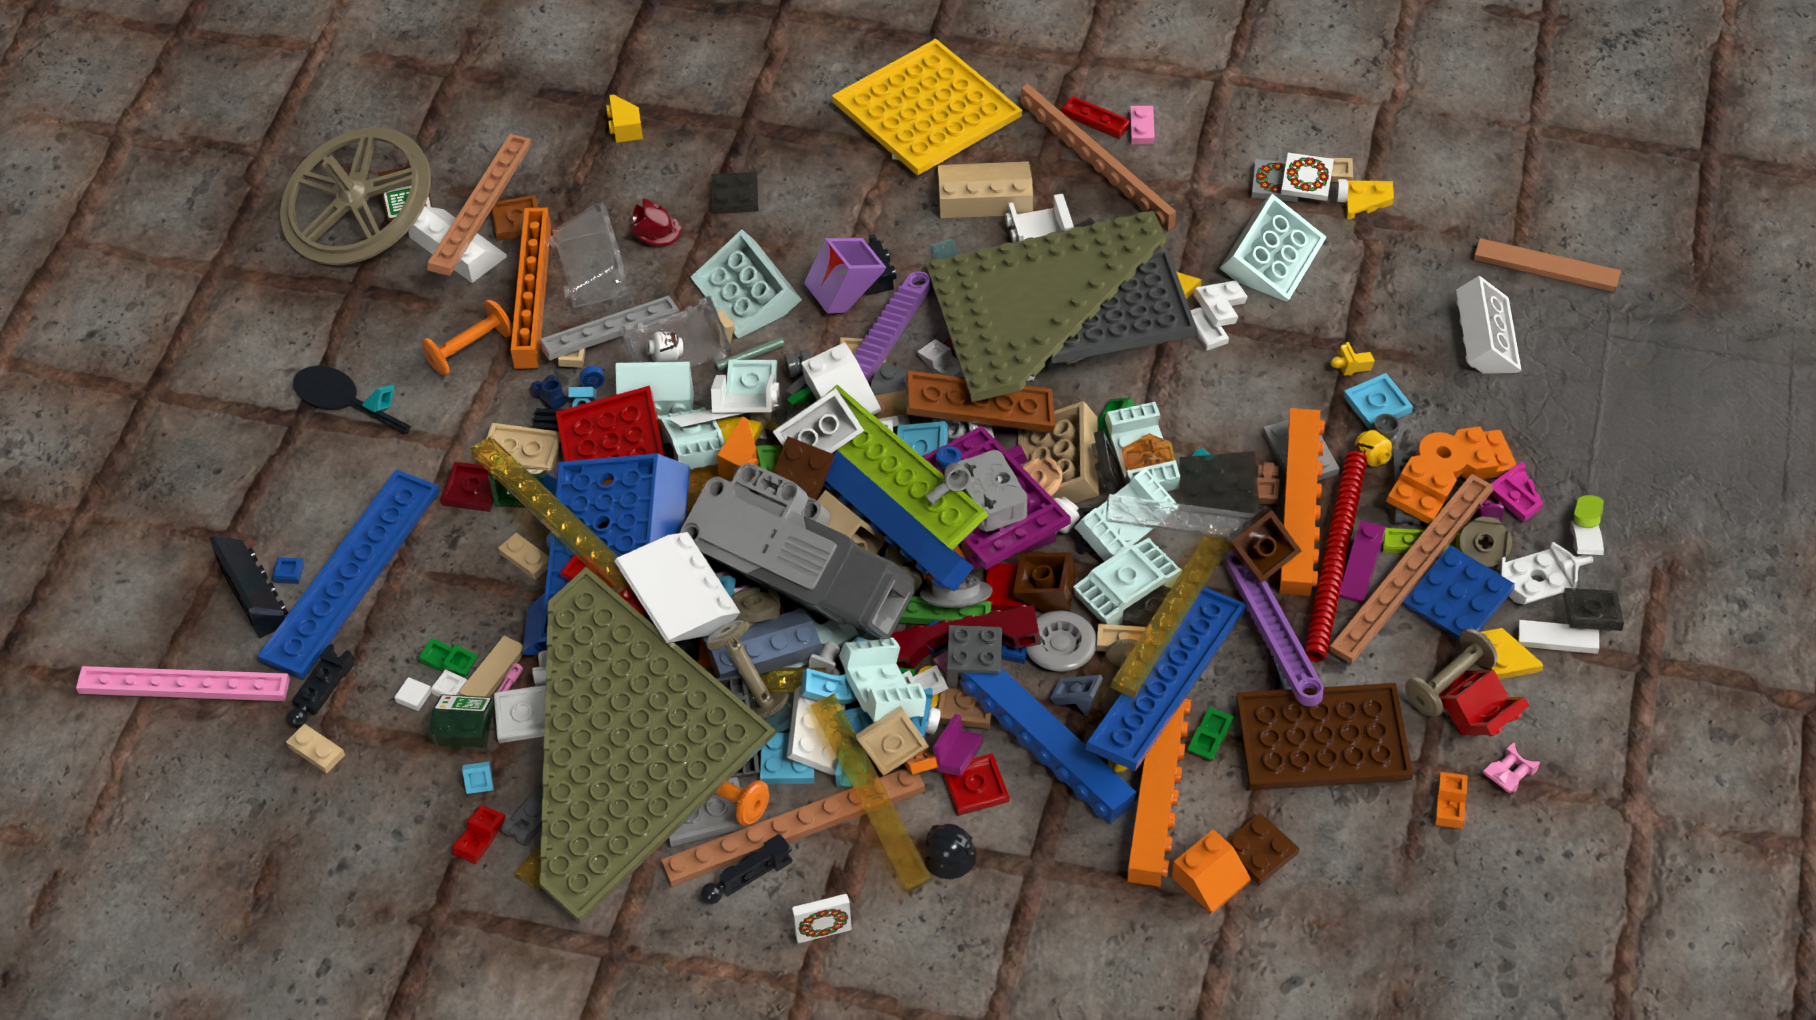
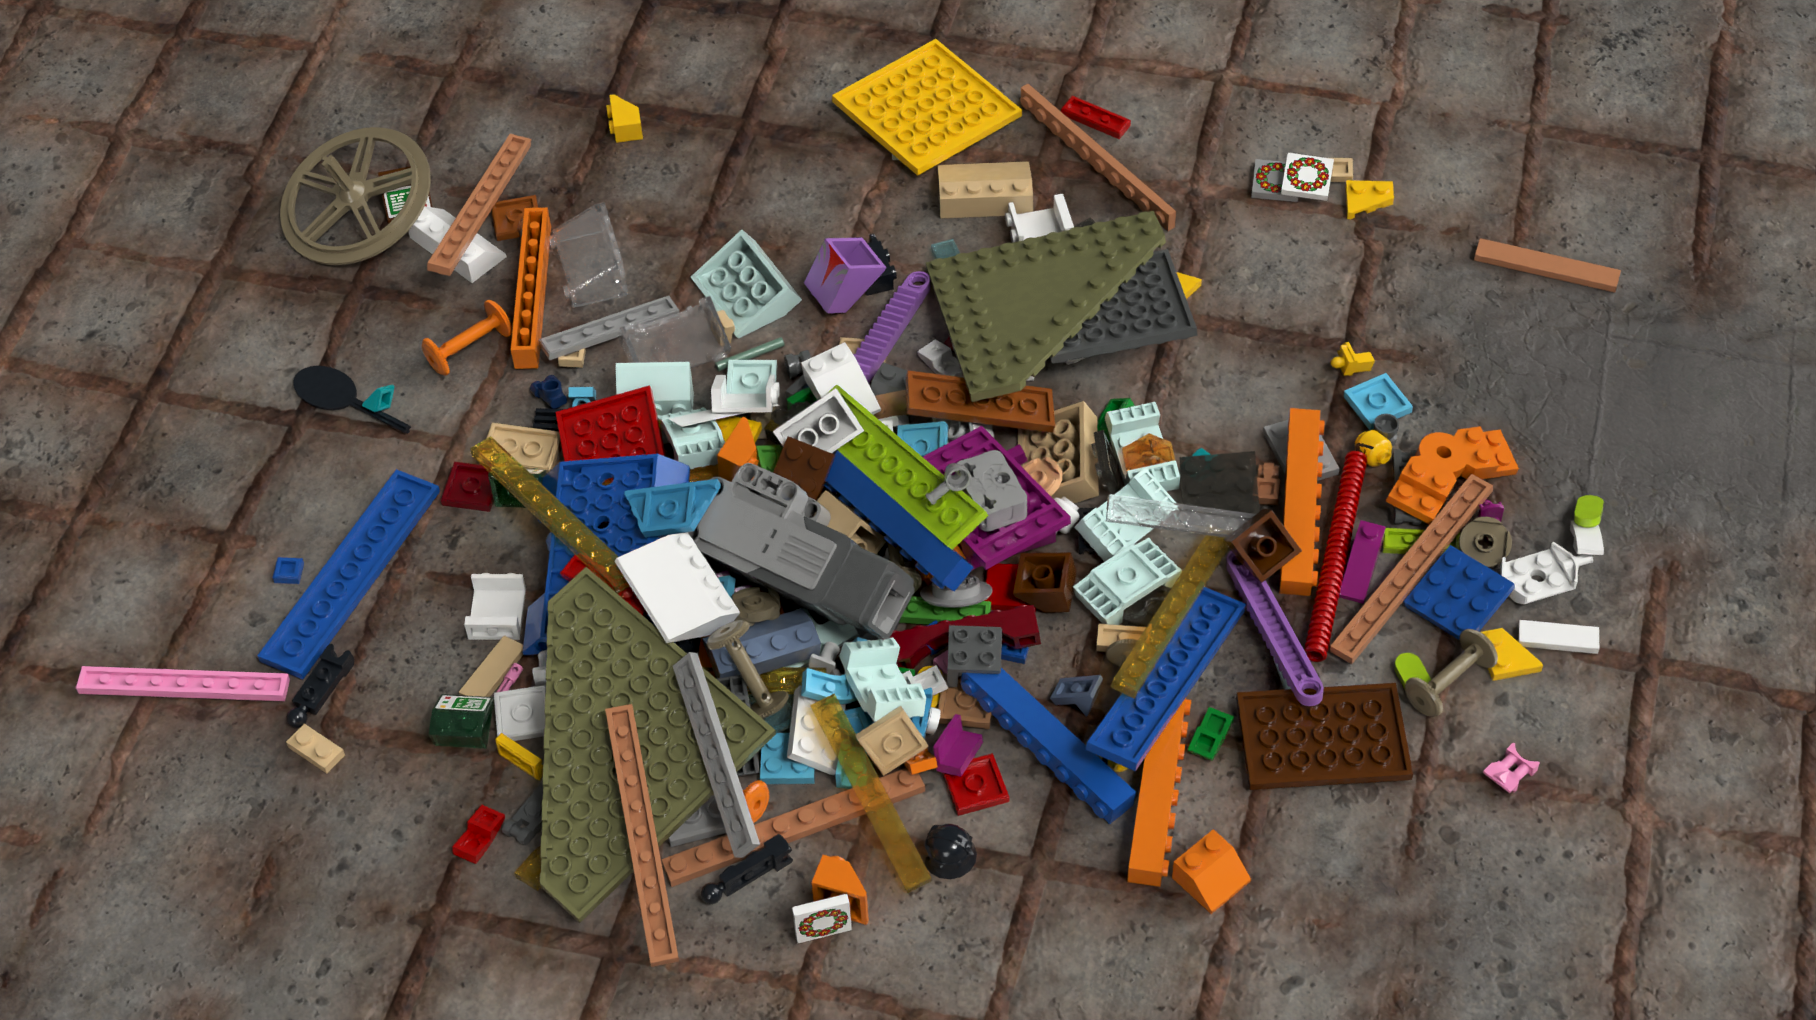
black slope [209,536,288,639] -> none
white tile [394,677,431,711] -> none
green slope [418,638,478,678] -> none
white tile [431,669,467,698] -> none
medium azure tile [462,761,494,794] -> none
tan plate [498,533,549,580] -> none
tile [580,366,605,389] -> none
dark red helmet [629,198,682,247] -> none
white head [646,332,683,362] -> none
clear smoke plate [711,172,759,214] -> none
blue tile [936,446,961,470] -> none
light grey wheel [1025,611,1097,671] -> none
bright pink plate [1130,106,1155,145] -> none
white tile [1190,307,1229,351] -> none
white plate [1193,280,1248,327] -> none
light aqua slope [1220,194,1326,302] -> none
reddish brown plate [1226,813,1299,886] -> none
white tile [1336,179,1348,203] -> none
orange slope [1435,772,1468,829] -> none
red bracket [1439,670,1529,737] -> none
white slope [1456,276,1522,374] -> none
dark pink wing [1490,462,1543,522] -> none
clear smoke plate [1563,588,1624,631] -> none
none -> white panel [464,573,526,640]
none -> yellow tile [495,733,543,780]
none -> nougat plate [605,704,679,967]
none -> dark azure wing [624,479,721,537]
none -> light grey plate [673,652,760,858]
none -> orange slope [811,855,869,925]
none -> lime tile [1394,653,1431,690]

